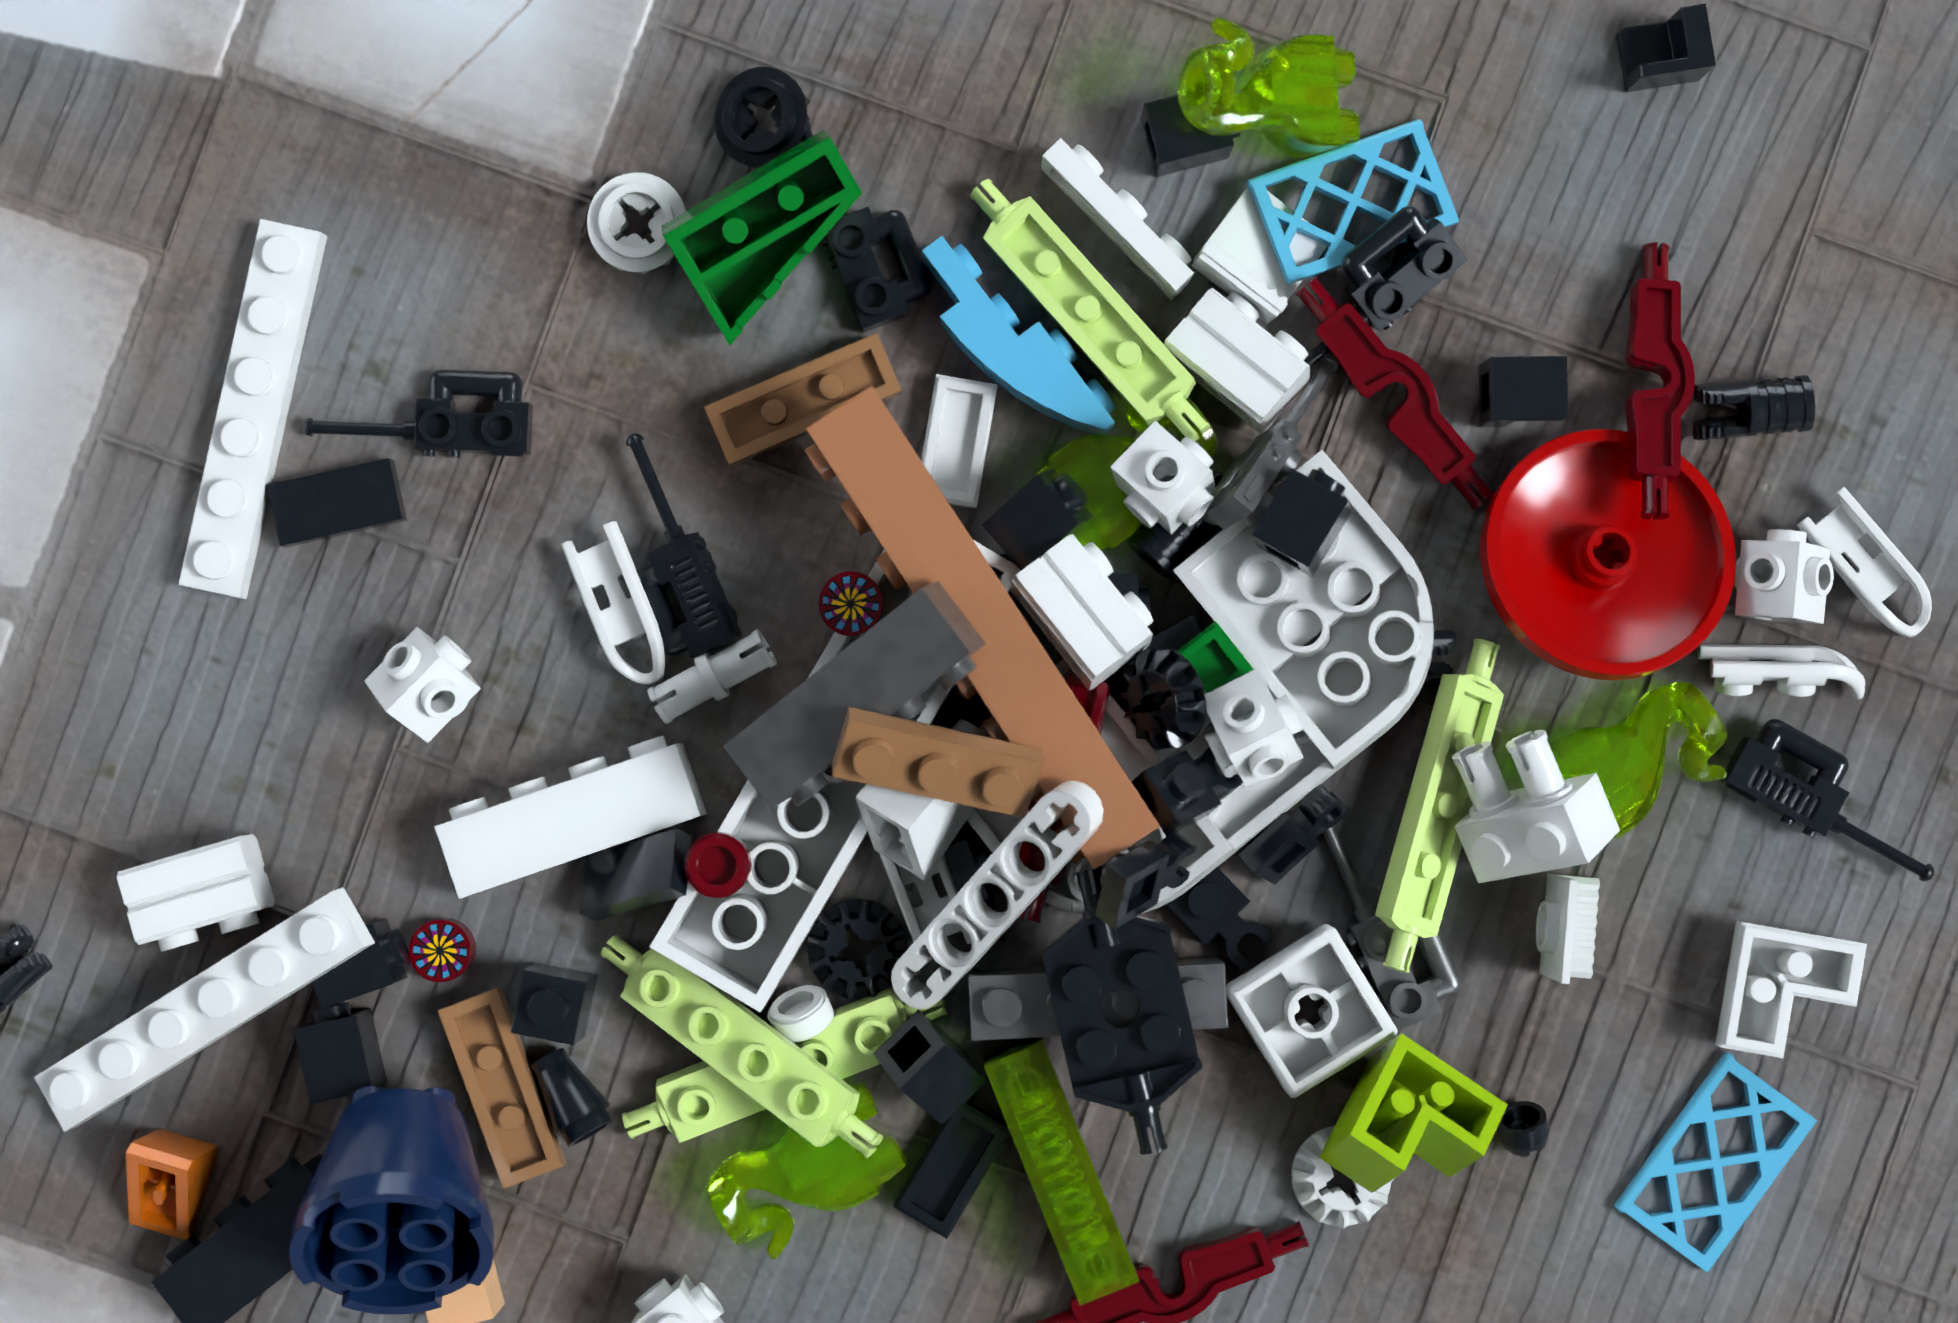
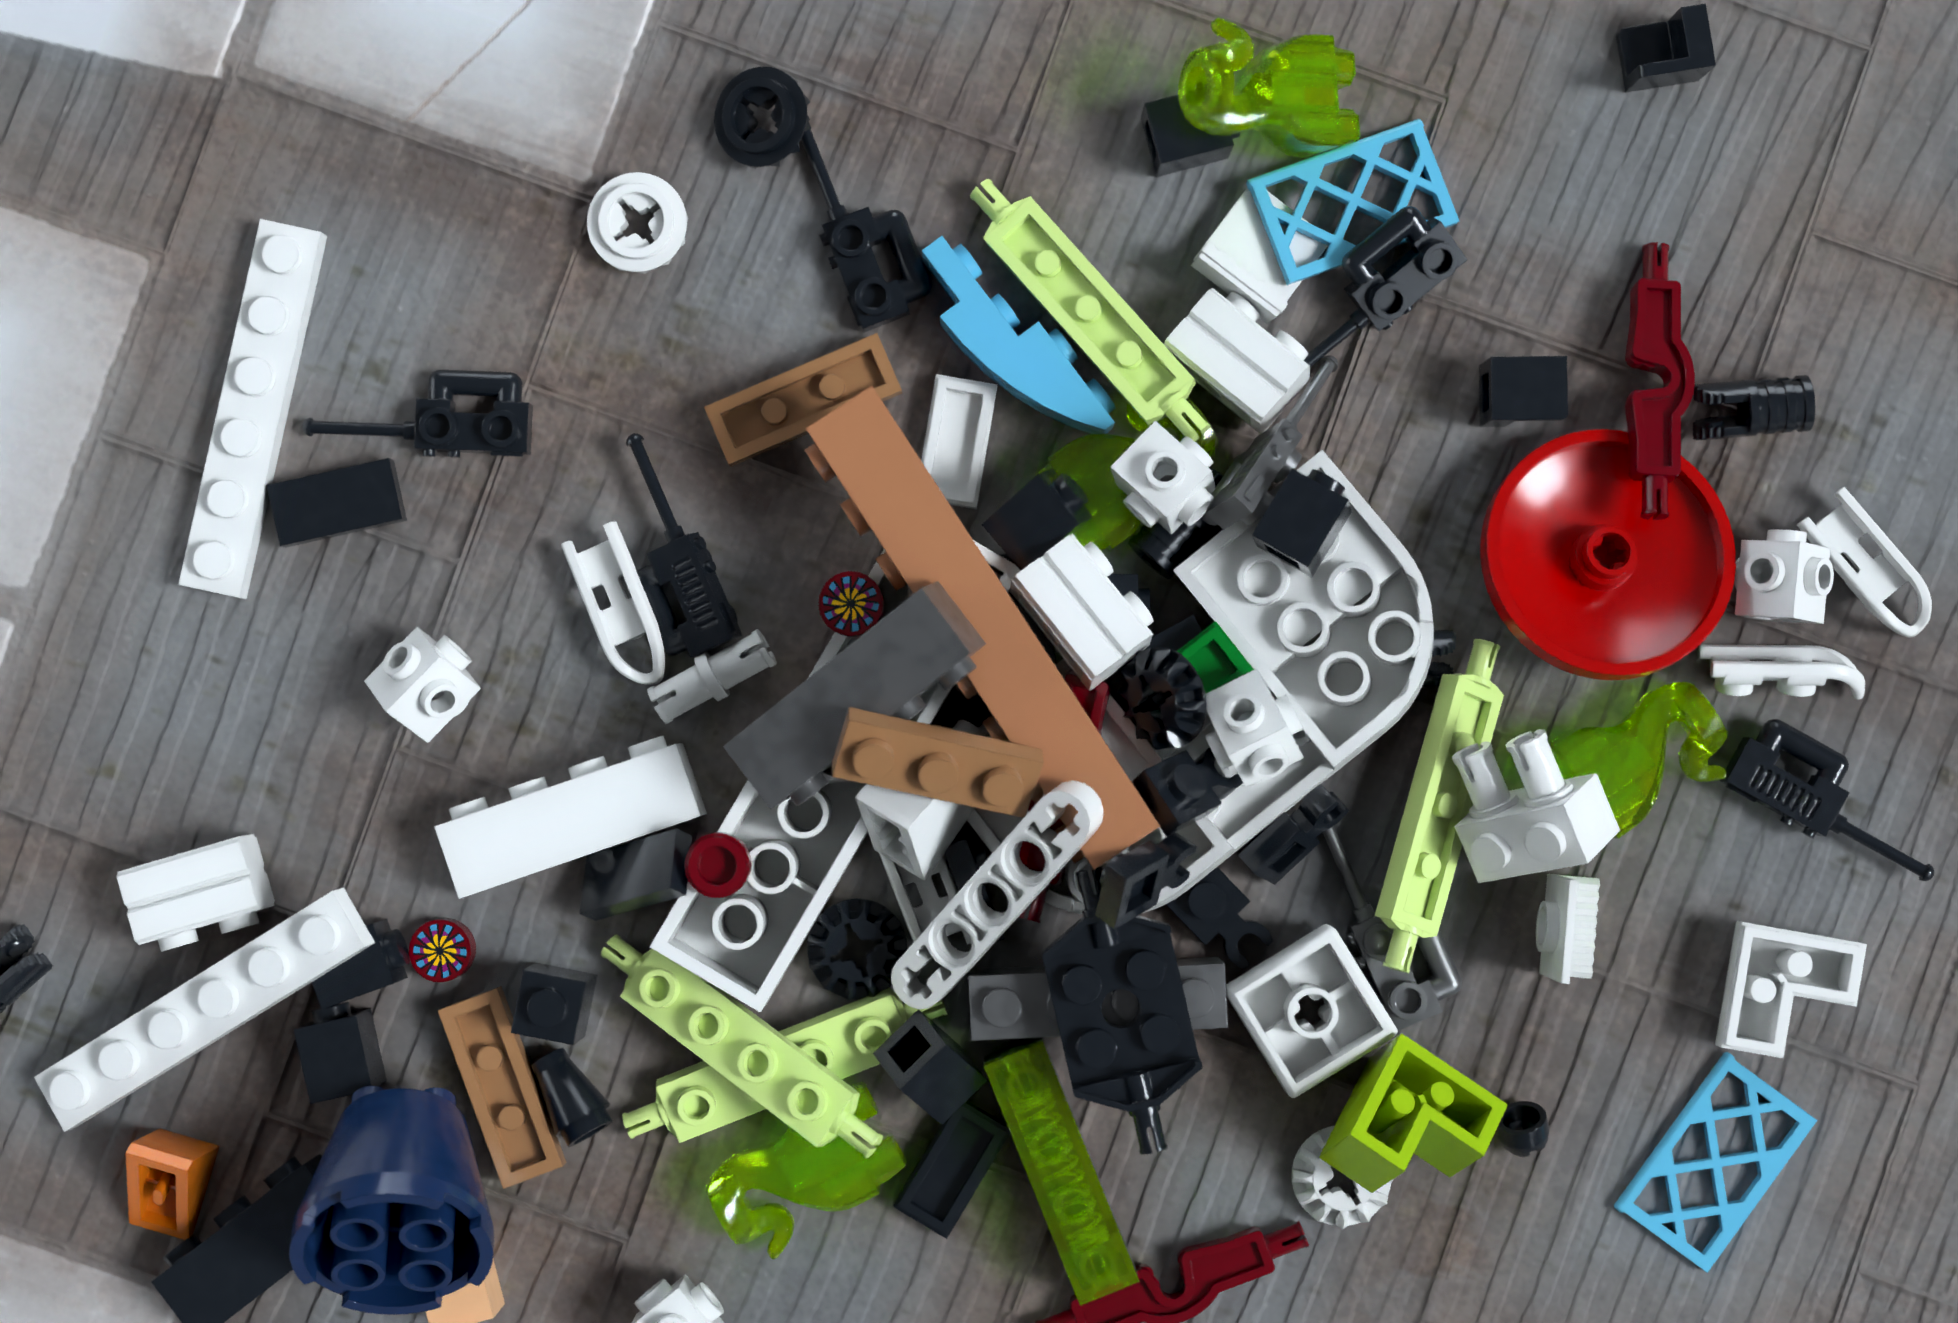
green wedge [661,130,862,345] -> none
white tile [767,985,834,1043] -> none
white plate [1041,138,1194,301] -> none
dark red piece [1295,276,1494,510] -> none

